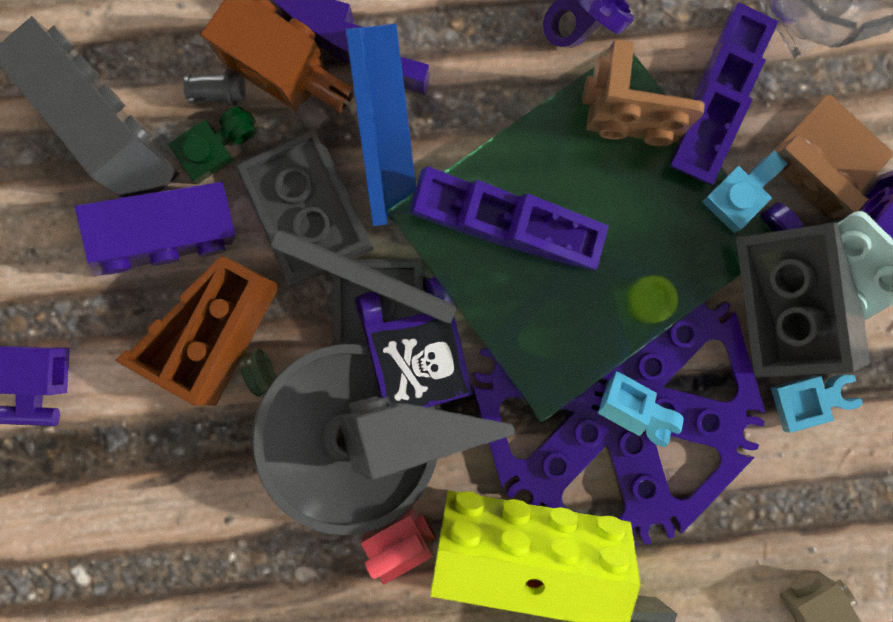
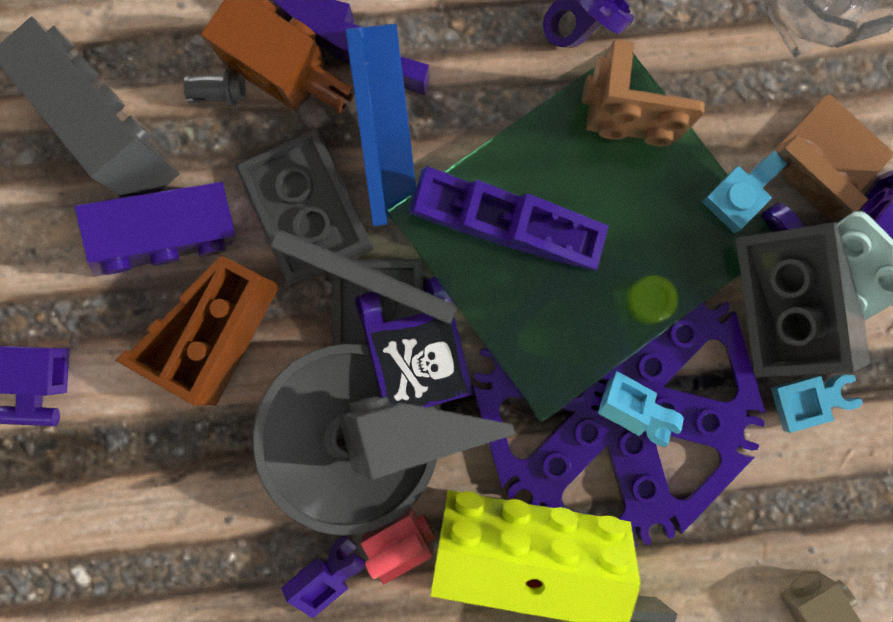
dark green plate [168,106,257,184] -> none
clear green tile [240,348,276,397] -> none
dark purple slope [669,2,779,185] -> none
none -> dark purple plate [281,535,365,618]

